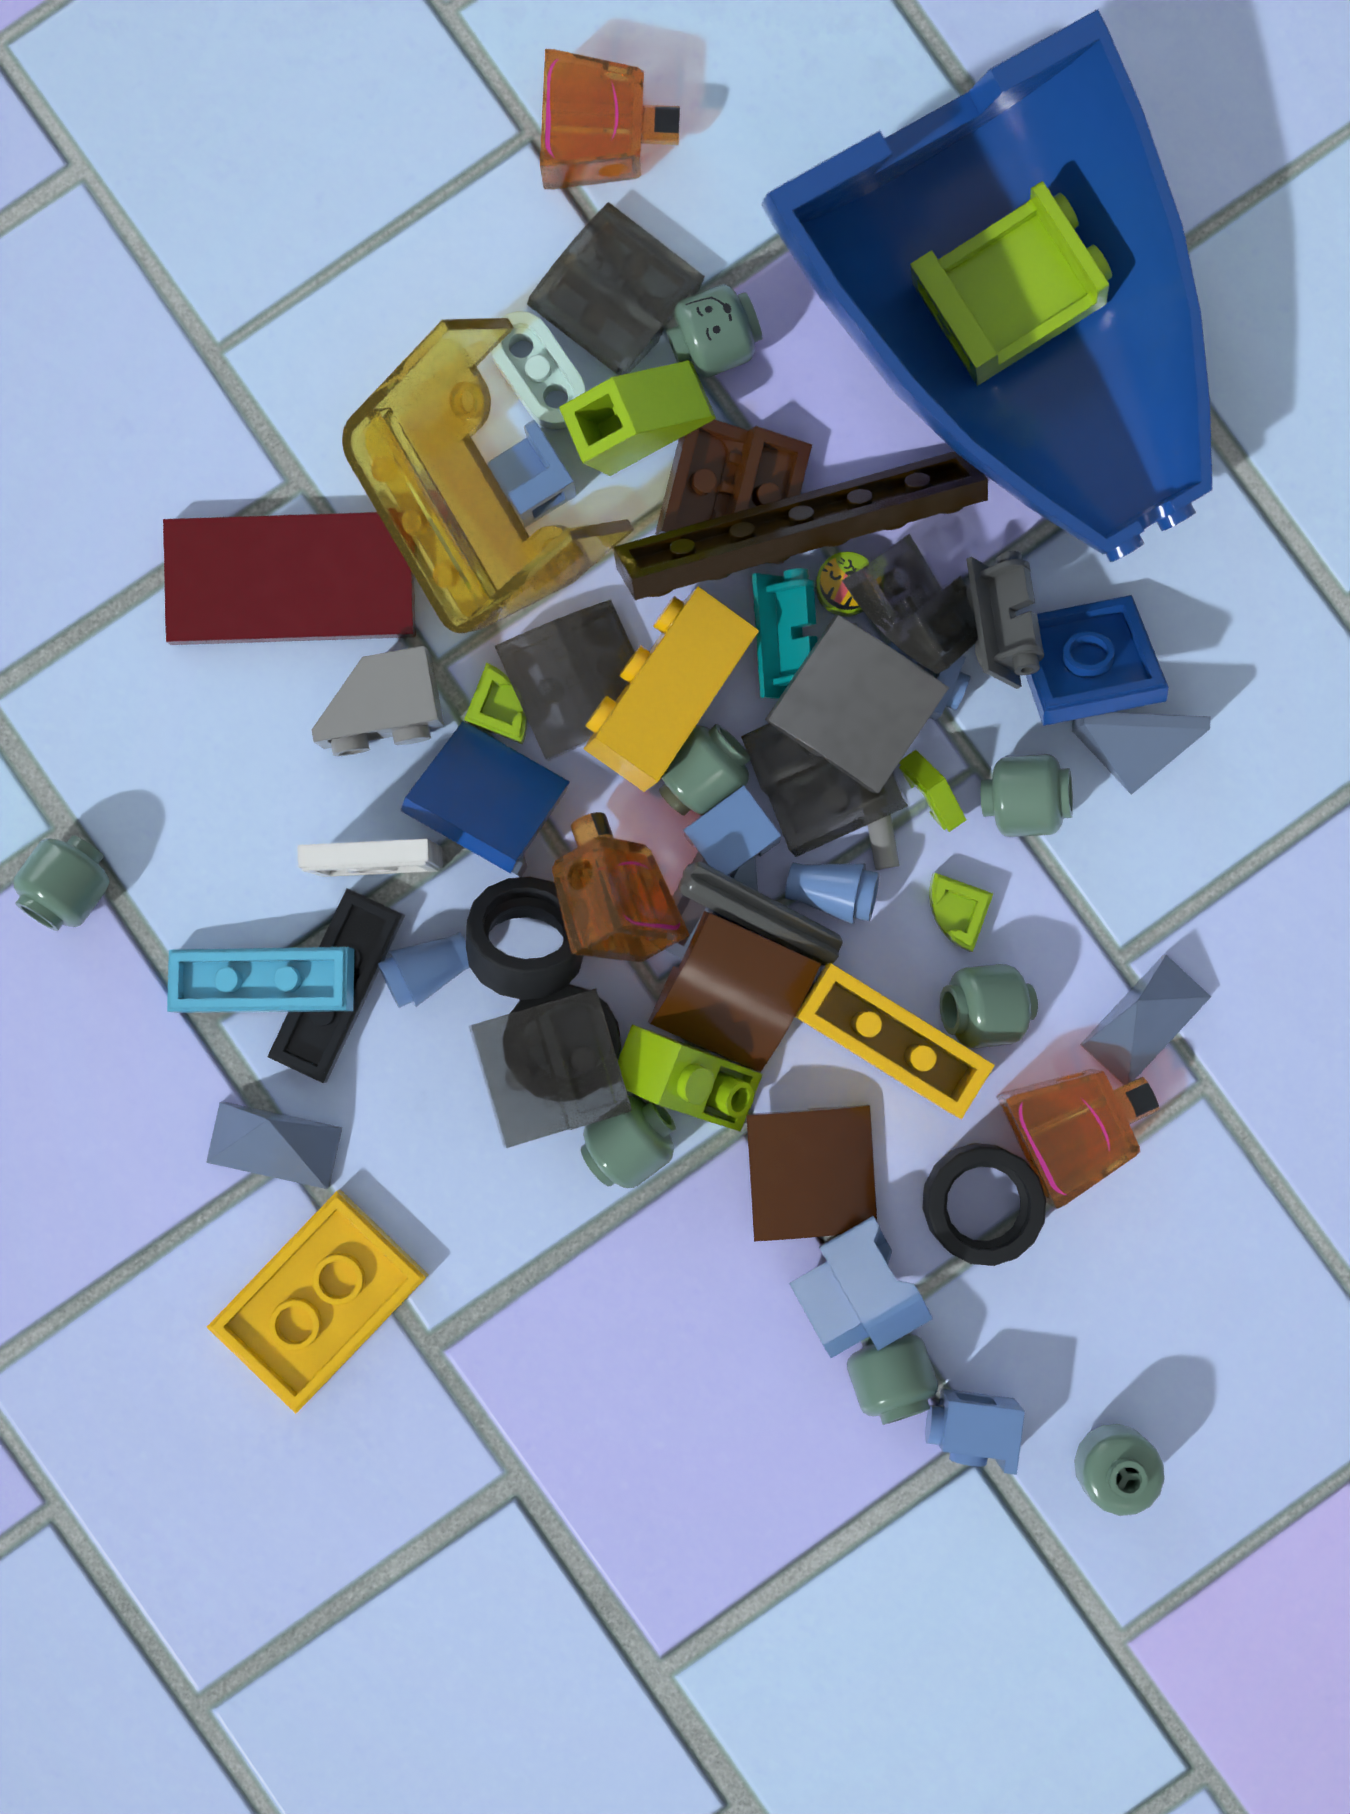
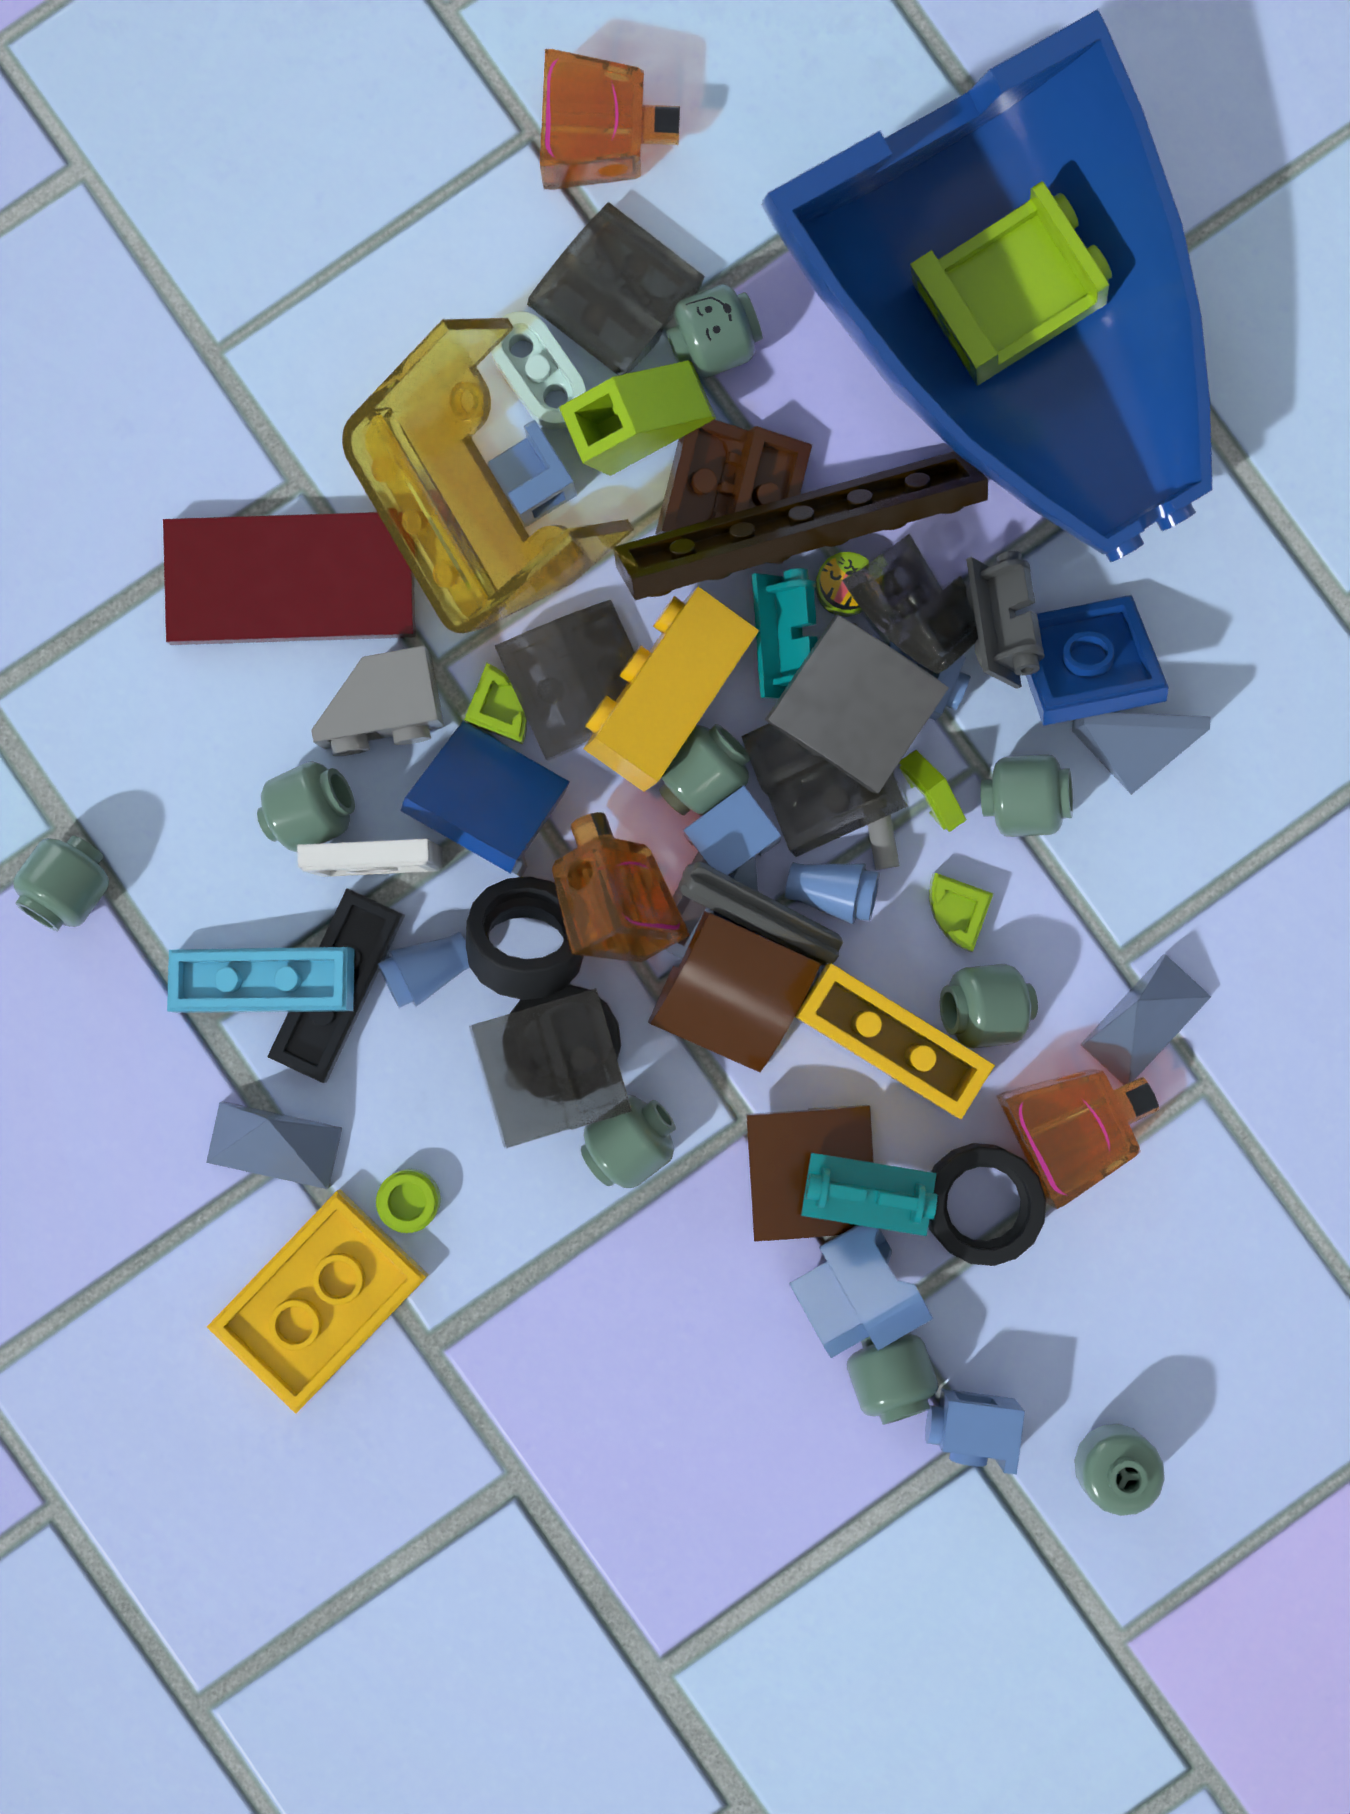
lime slope [609,1024,763,1132] -> none
none -> sand green head [257,761,355,852]
none -> lime tile [376,1169,441,1233]
none -> teal hinge [801,1153,937,1236]

